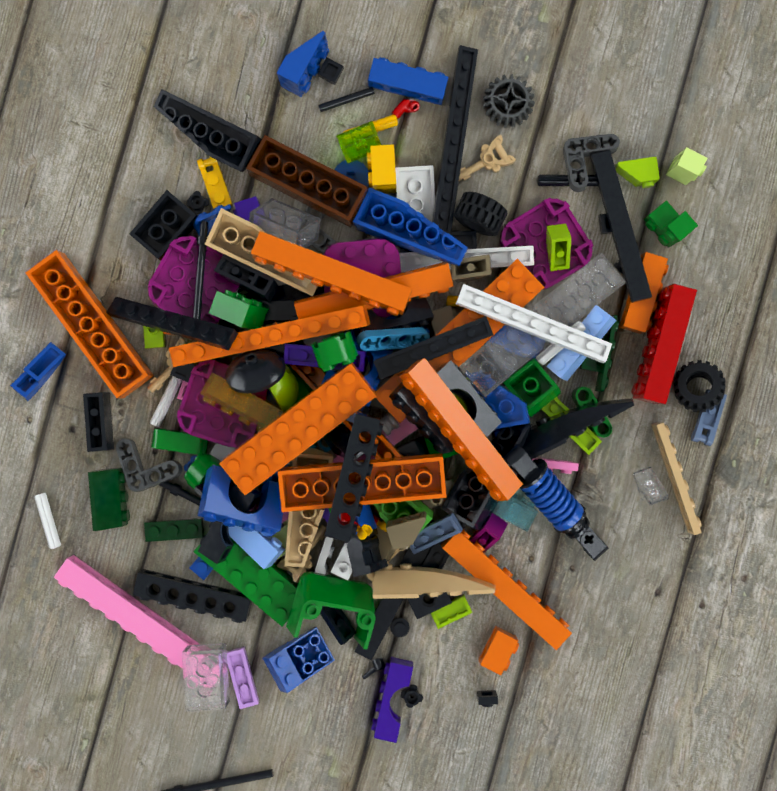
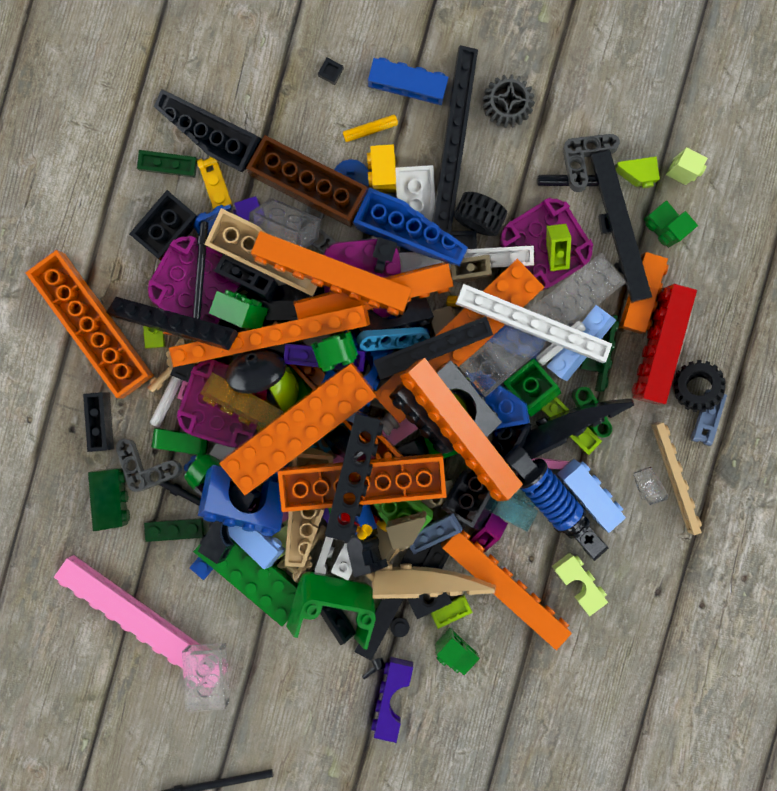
blue slope [10,342,66,401] -> none
white axle [34,493,61,549] -> none
black brick [133,569,252,623] -> none
black plate [186,191,209,214] -> none
lavender plate [225,646,259,709] -> none
blue slope [263,627,335,693] -> none
blue slope [277,31,329,97] -> none
black bar [318,87,375,112] -> none
clear neon green brick [336,121,381,164] -> none
red arm [391,99,420,119] -> none
black plate [401,685,423,708] -> none
tan piece [459,135,516,181] -> none
black plate [477,690,498,707] -> none
orange brick [479,626,519,675] -> none
none -> dark green plate [137,150,198,178]
none -> black plate [372,237,397,274]
none -> green brick [435,628,480,675]
none -> yellowish green arch [552,553,608,616]
none -> light blue brick [557,459,626,533]

